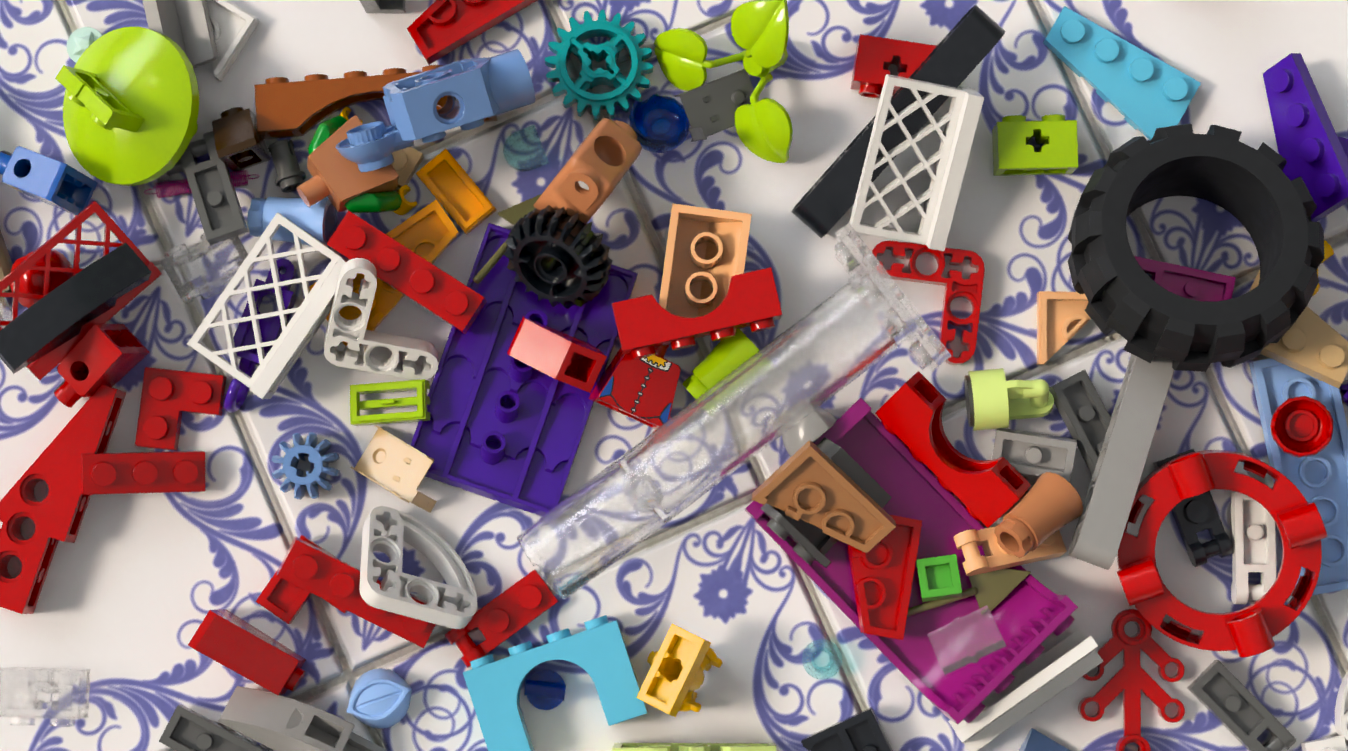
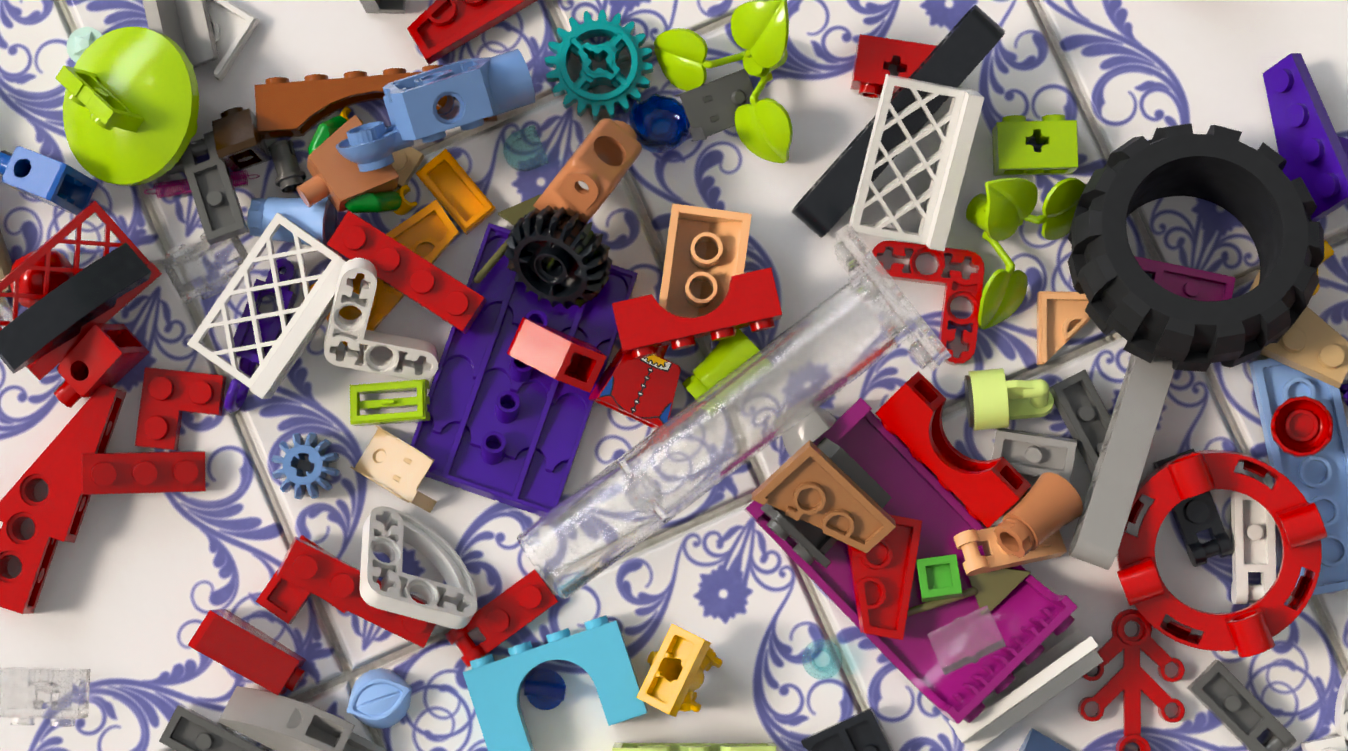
medium azure wing [1043,6,1201,140] -> none
none -> lime plant [966,178,1087,330]

